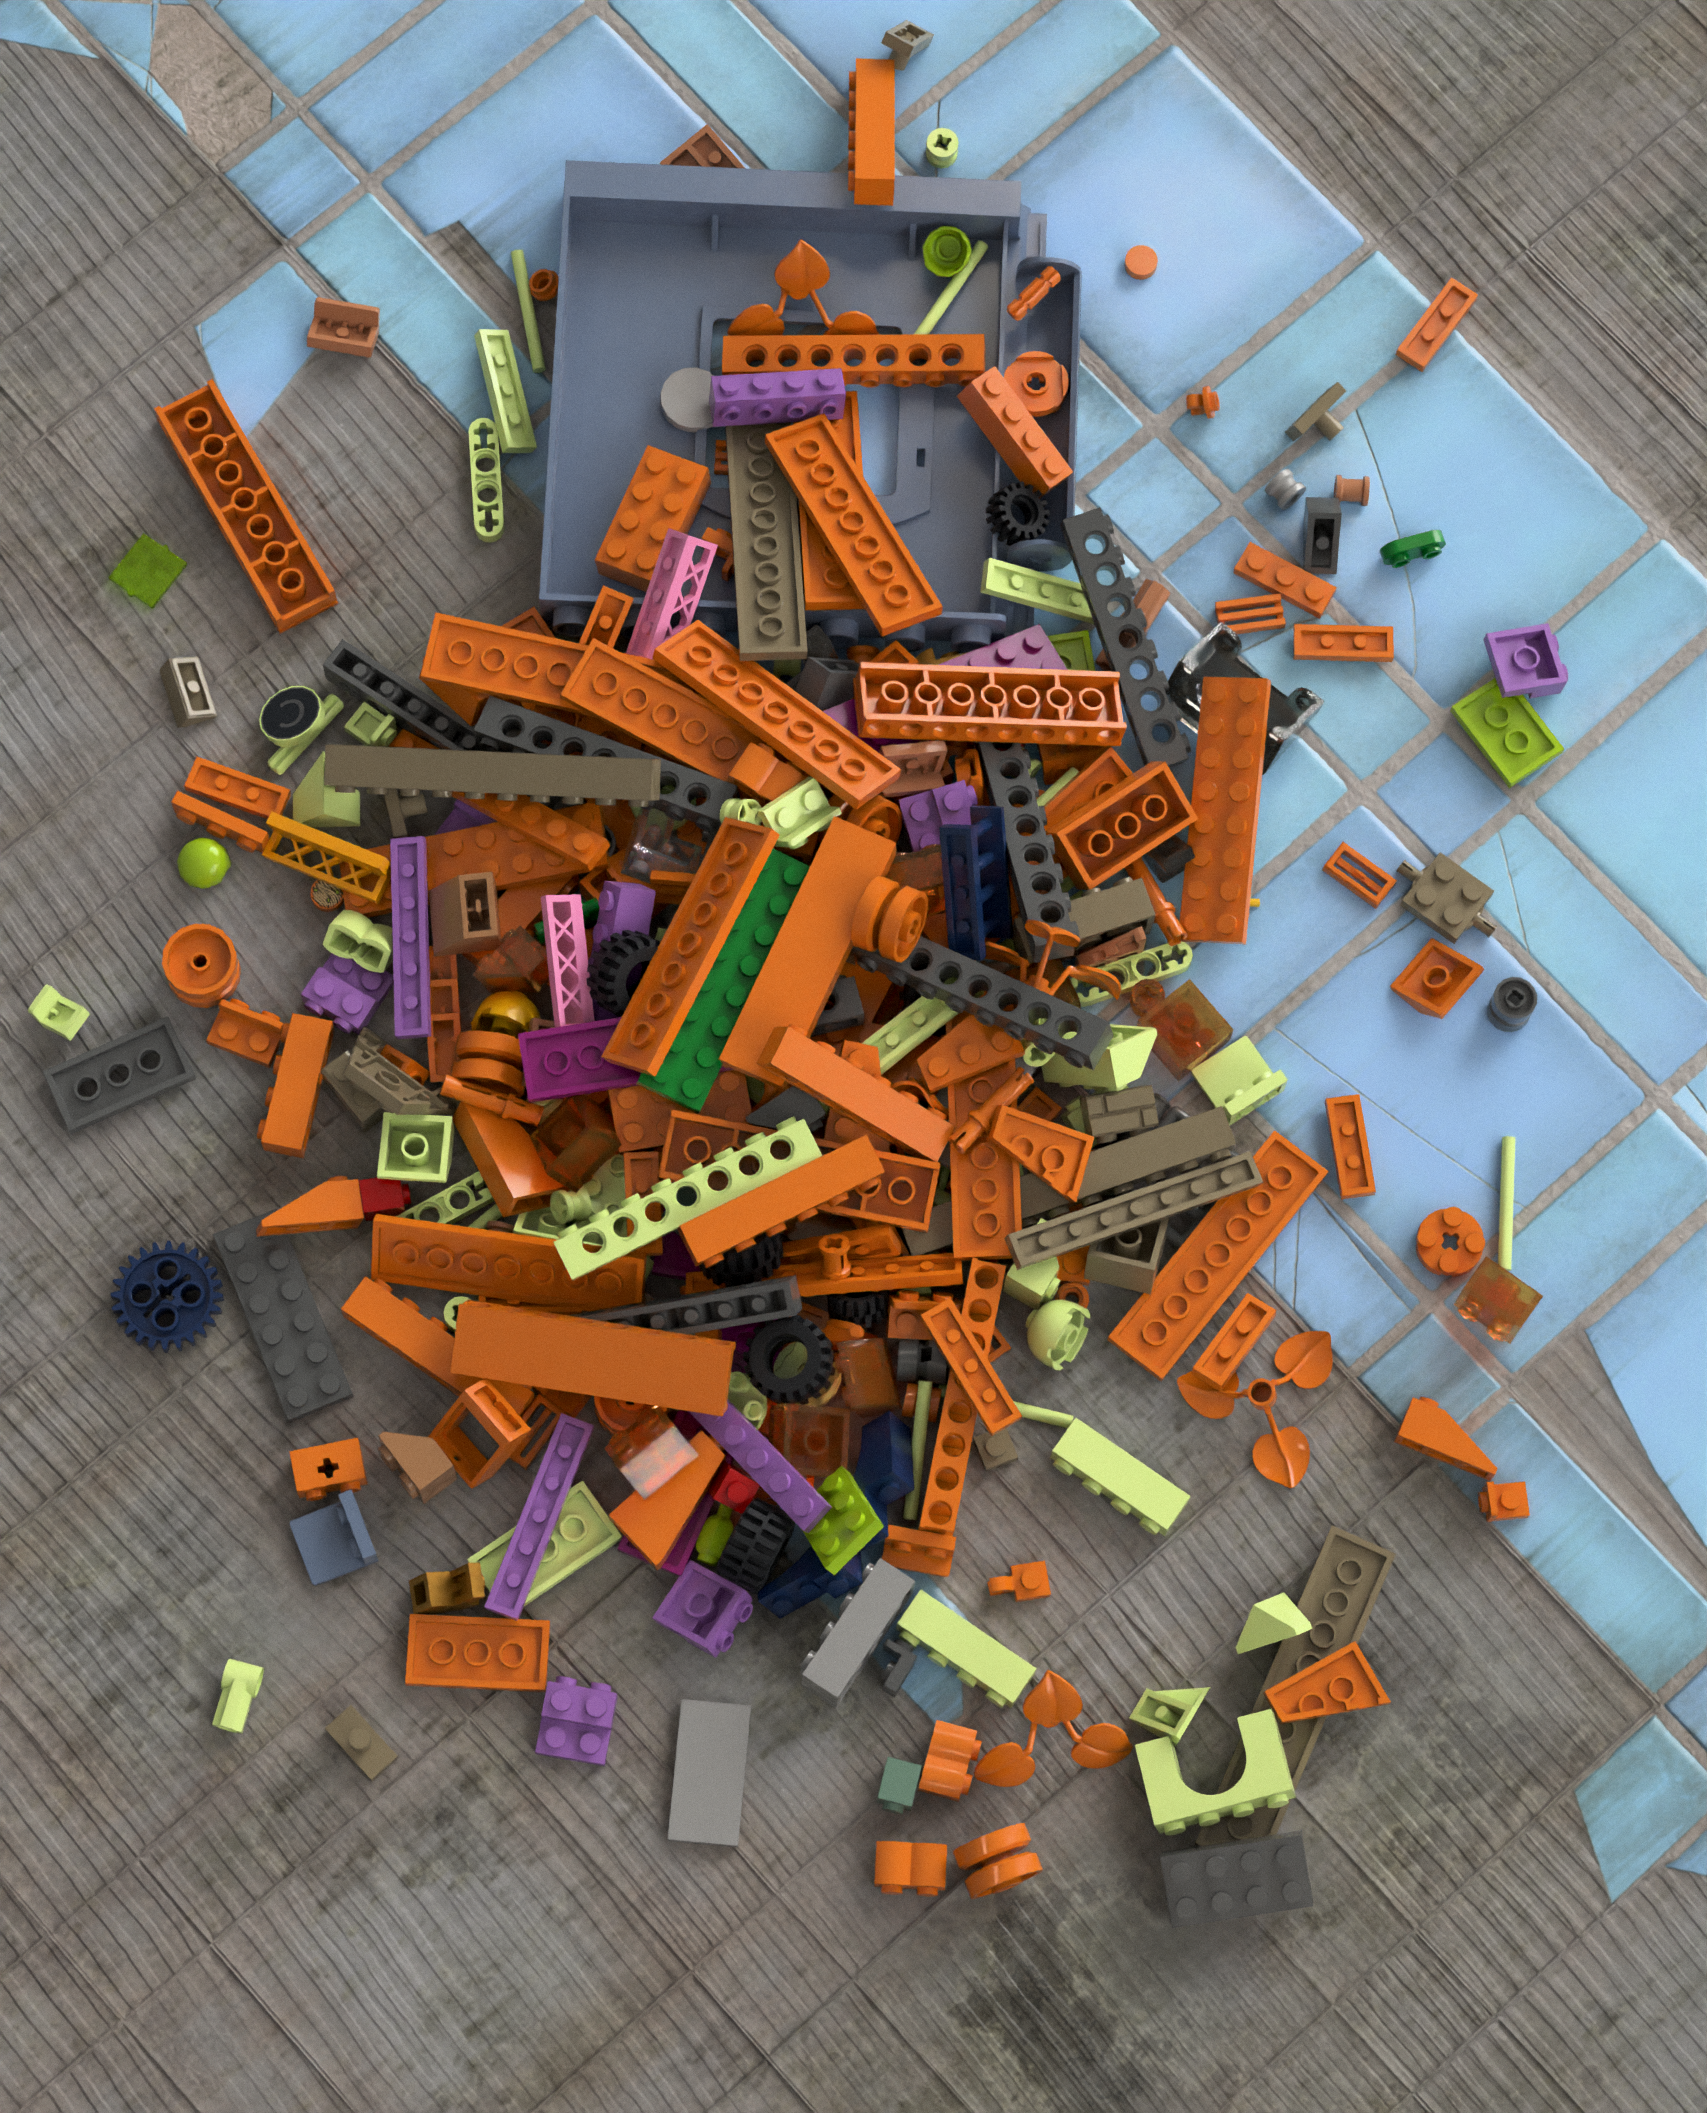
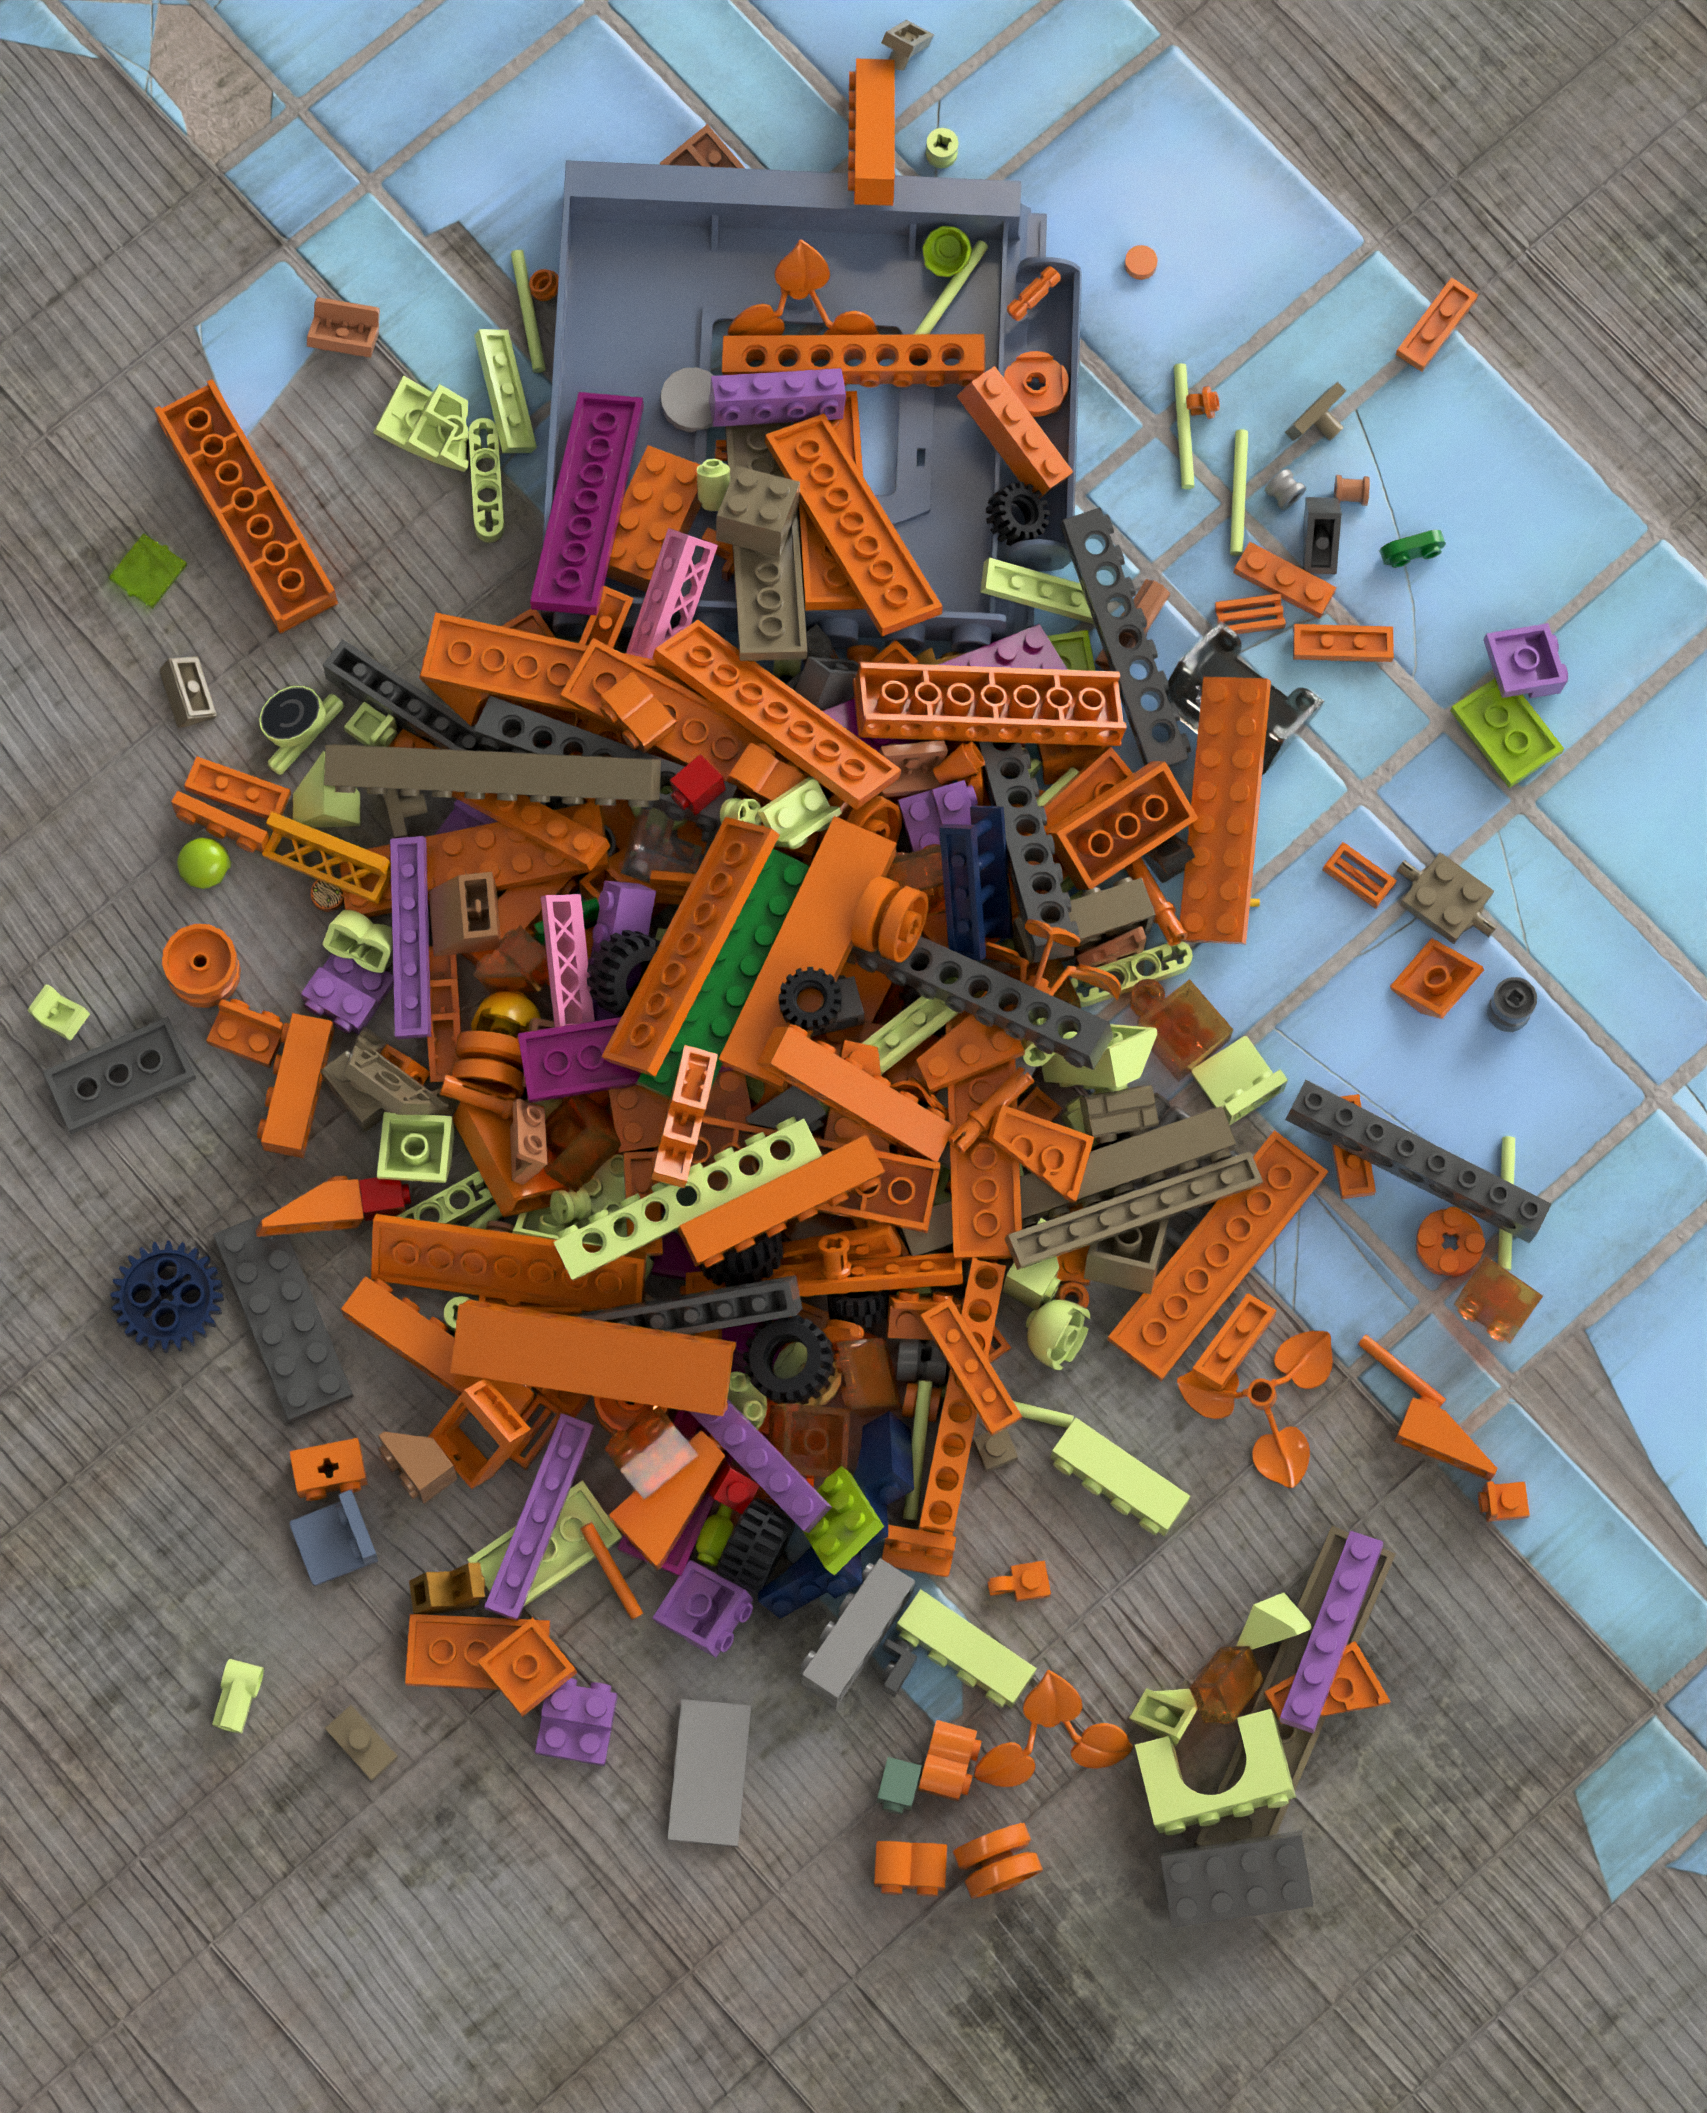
none -> yellowish green slope [373,376,469,472]
none -> orange plate [477,1617,577,1717]
none -> nougat bracket [510,1099,547,1185]
none -> magenta plate [530,392,644,616]
none -> orange bar [580,1522,643,1620]
none -> orange brick [600,671,676,753]
none -> orange slope [651,1045,718,1188]
none -> red brick [670,754,726,816]
none -> yellowish green brick [697,459,730,511]
none -> dark tan brick [716,465,800,557]
none -> black tyre [779,967,842,1034]
none -> orange cone [933,742,985,786]
none -> yellowish green bar [1173,363,1195,489]
none -> clear orange brick [1189,1646,1264,1724]
none -> yellowish green bar [1230,429,1248,556]
none -> medium lavender plate [1280,1531,1383,1734]
none -> dark grey brick [1285,1080,1551,1243]
none -> orange bar [1357,1334,1446,1408]

